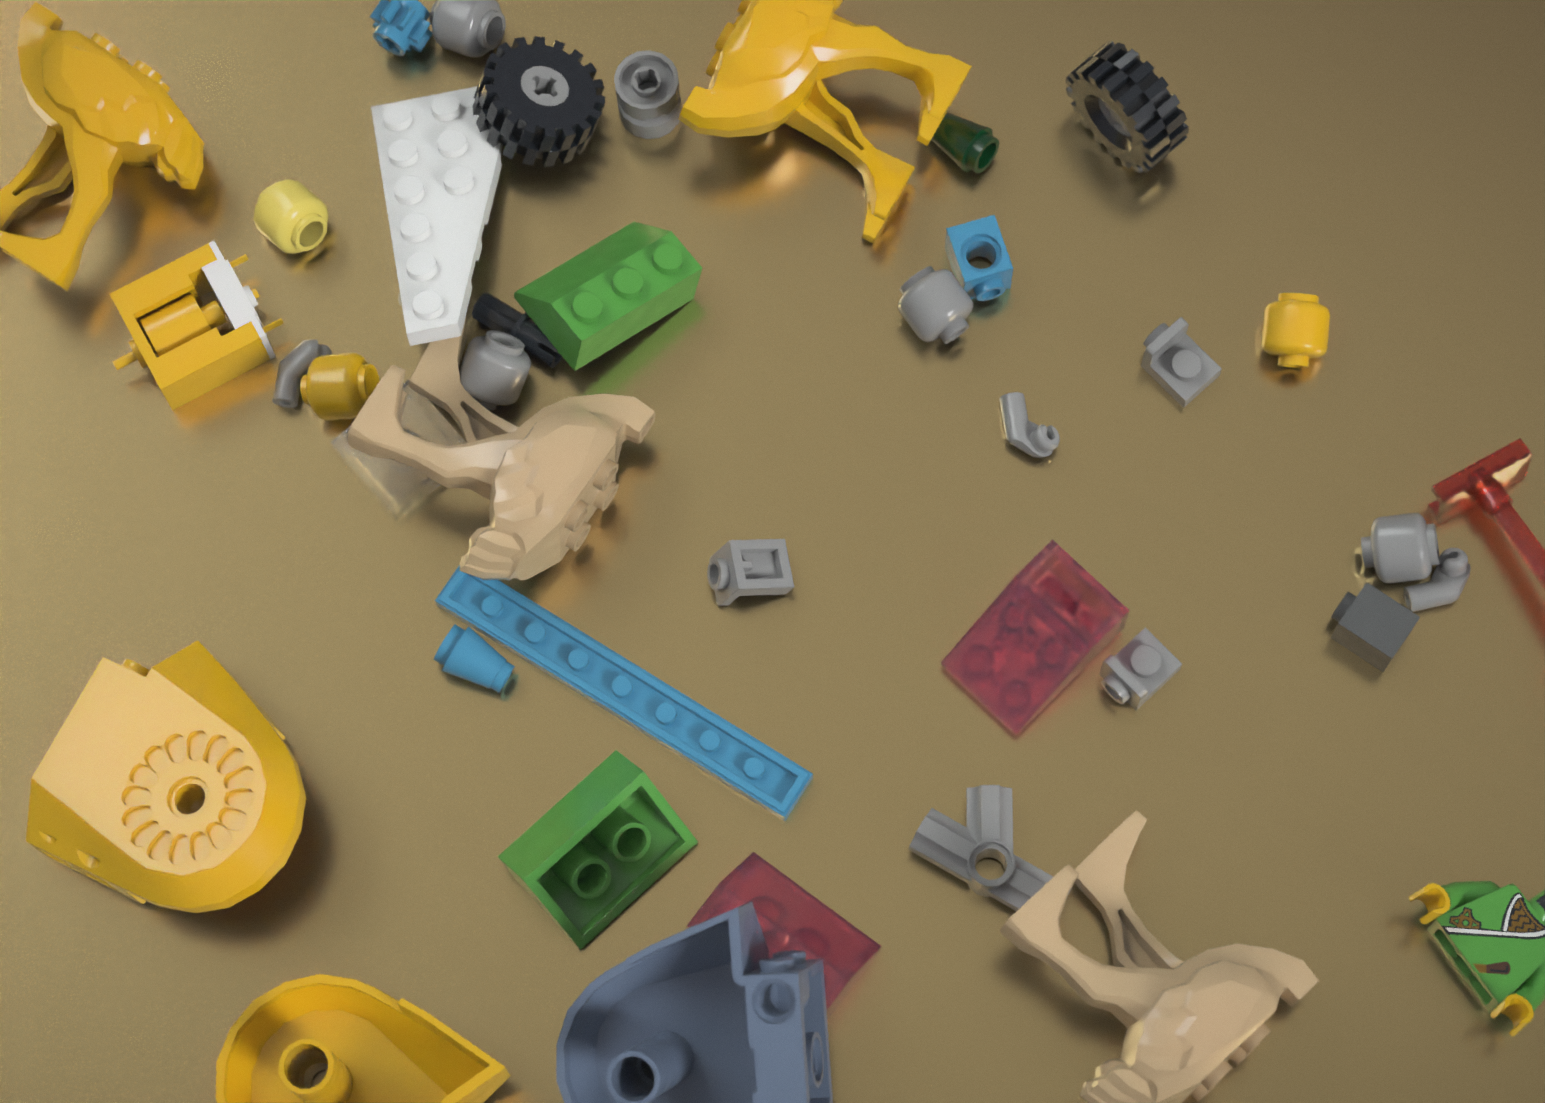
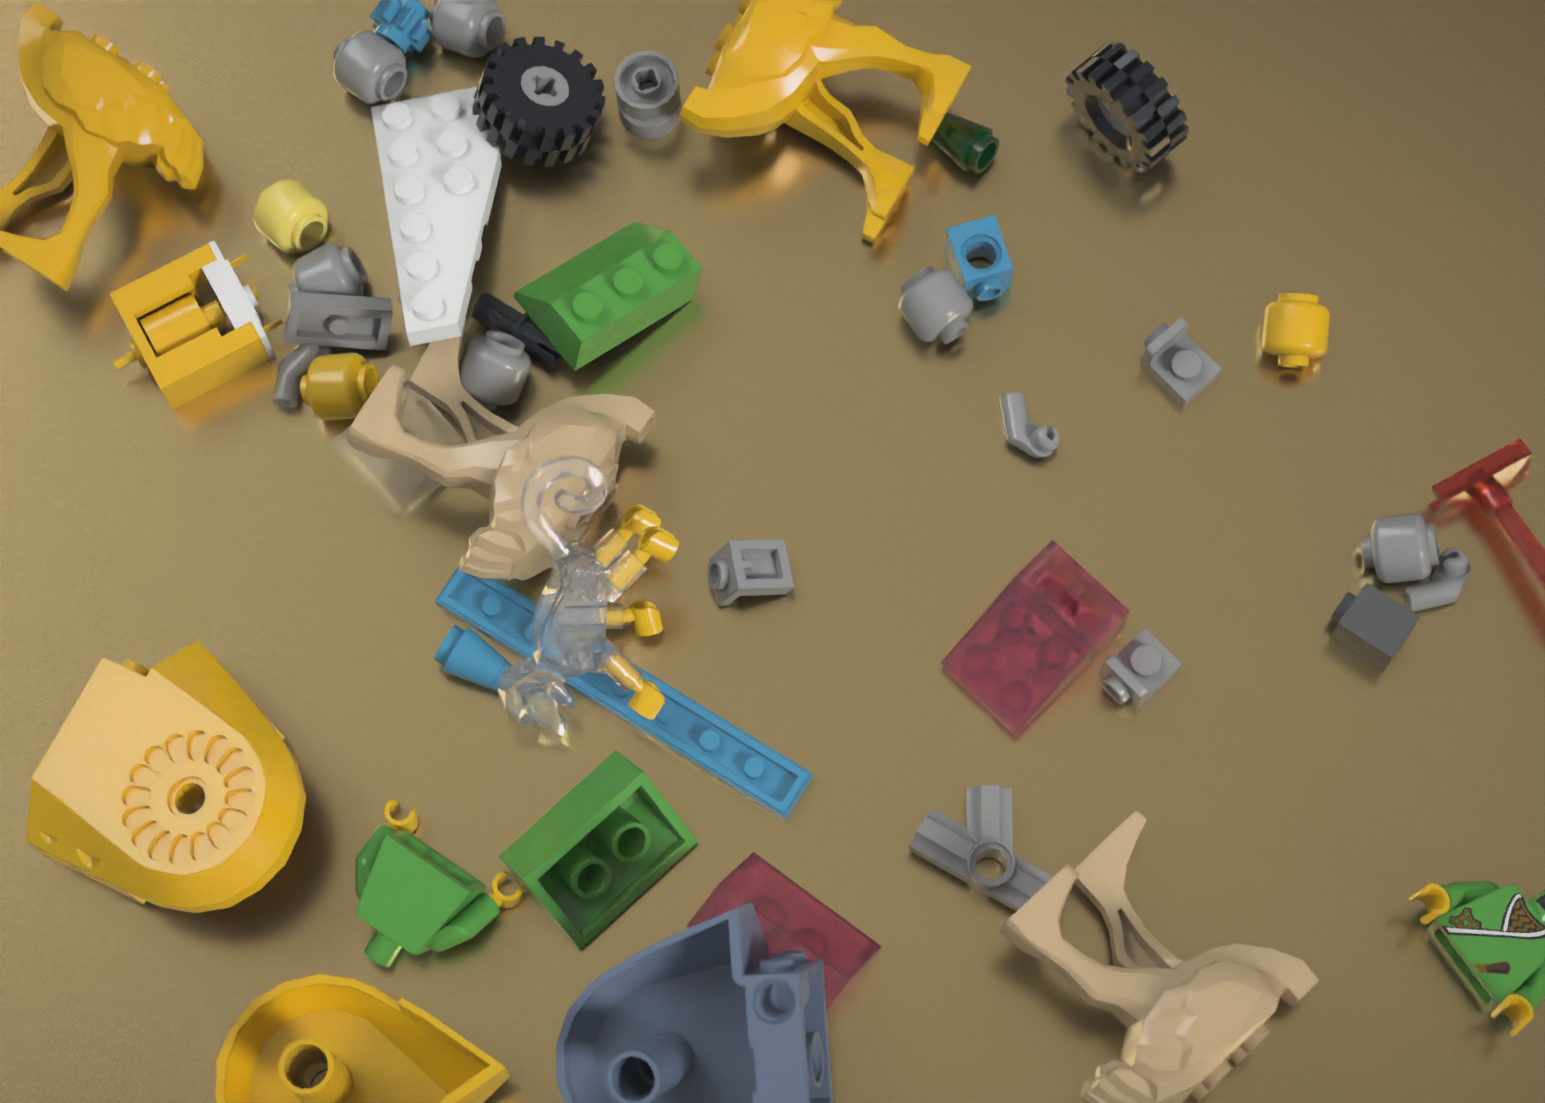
none -> light grey plate [284,291,393,350]
none -> light grey head [289,242,368,296]
none -> light grey head [333,30,408,104]
none -> bright green torso [355,799,523,967]
none -> clear animal [497,456,679,737]

